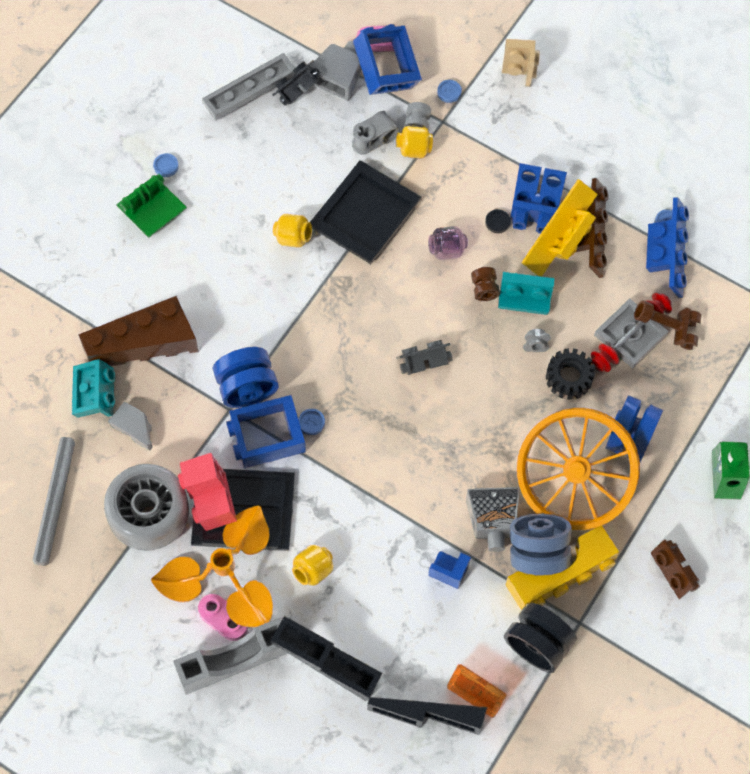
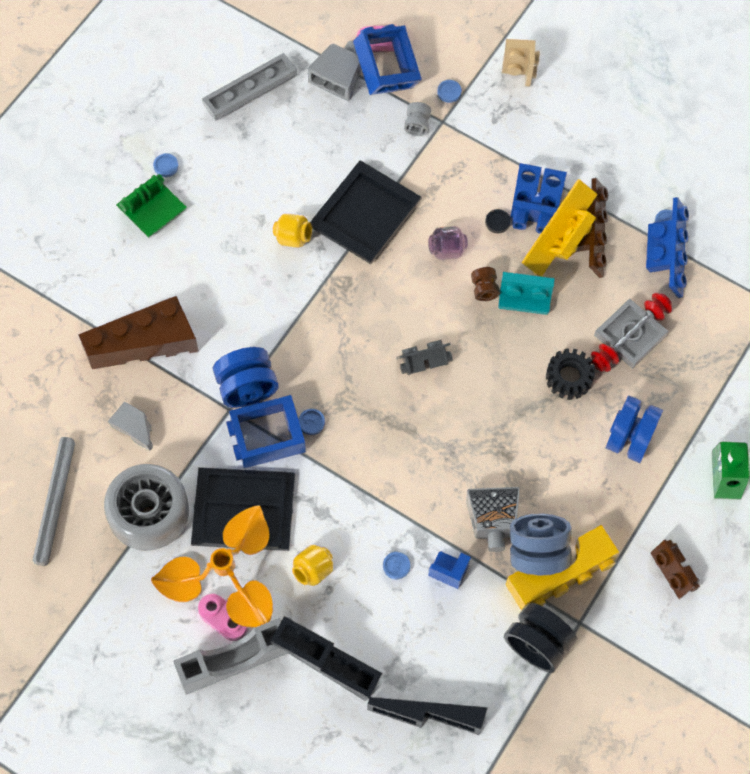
teal bracket [72,359,116,418] -> none
coral brick [178,453,237,531] -> none
black hinge [272,60,322,105] -> none
light grey piece [352,111,400,154] -> none
yellow head [396,125,433,159] -> none
clear orange slope [447,664,507,718] -> none
light orange wheel [517,408,640,530] -> none
light grey plate [523,329,551,352] -> none
reddish brown bar [634,300,702,350] -> none
none -> medium blue piece [383,552,410,580]

